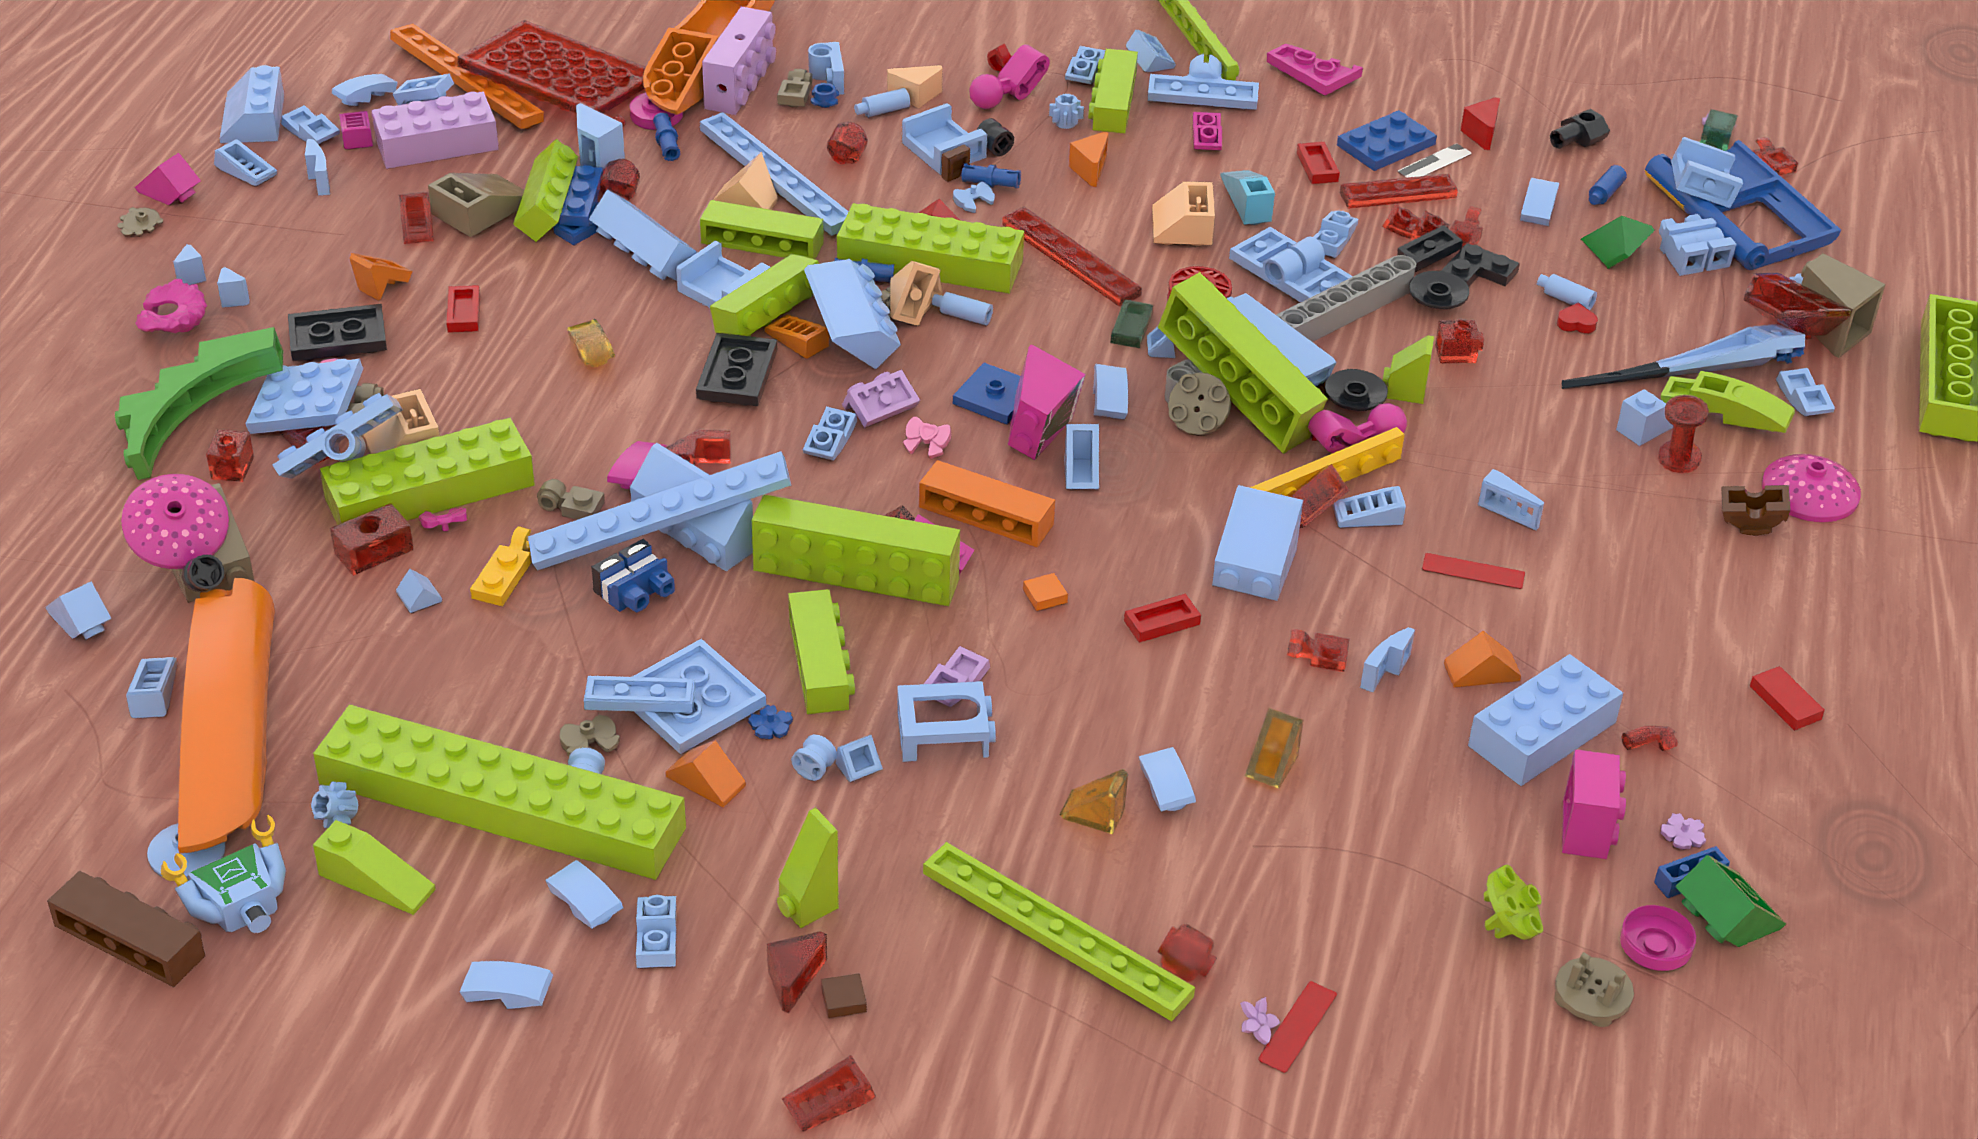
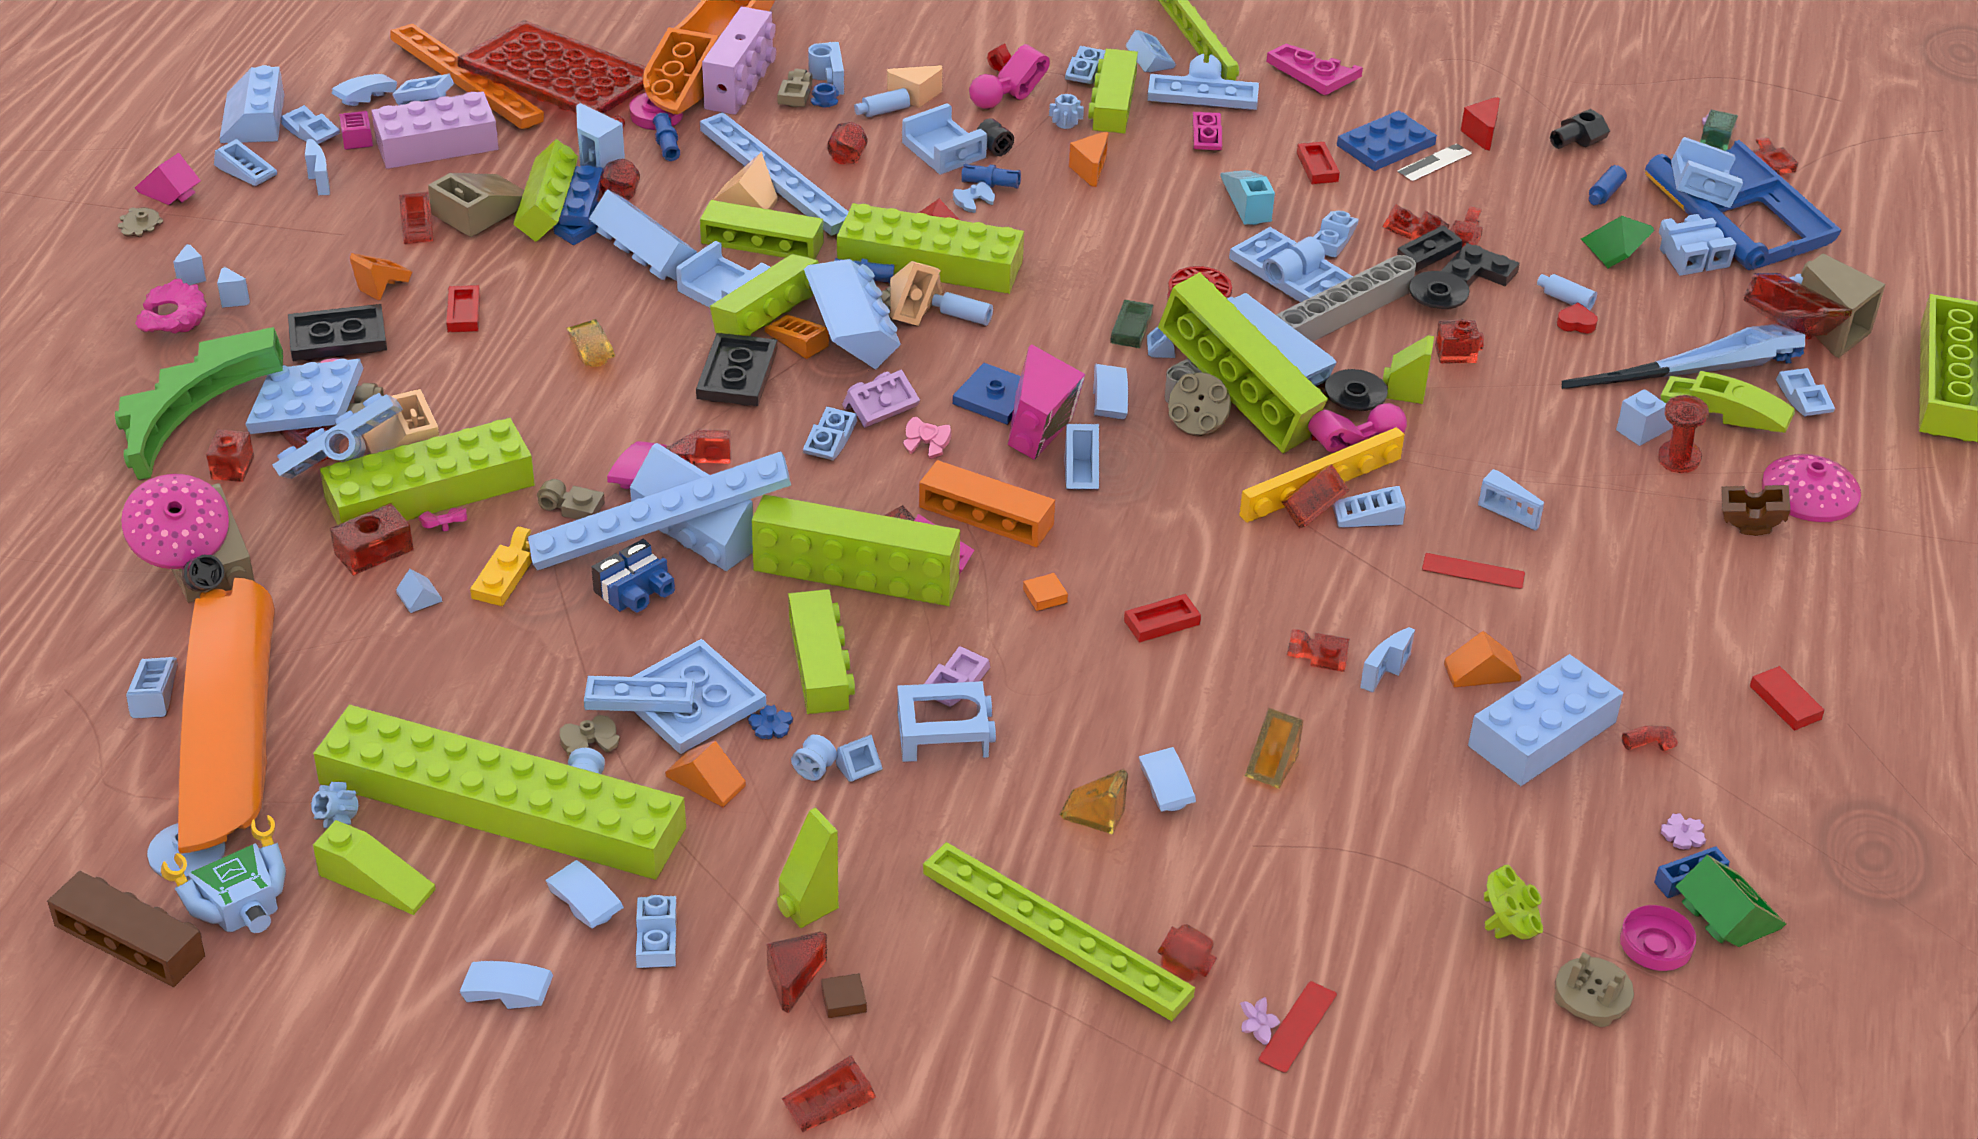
light blue slope [45,581,111,640] -> none
reddish brown tile [941,145,970,182] -> none
clear red tile [1002,206,1142,307] -> none
light nougat slope [1152,182,1215,246] -> none
light blue slope [1212,485,1303,601] -> none
clear red tile [1340,174,1458,209] -> none
light blue slope [1520,178,1559,226] -> none
dark pink brick [1562,749,1626,859] -> none

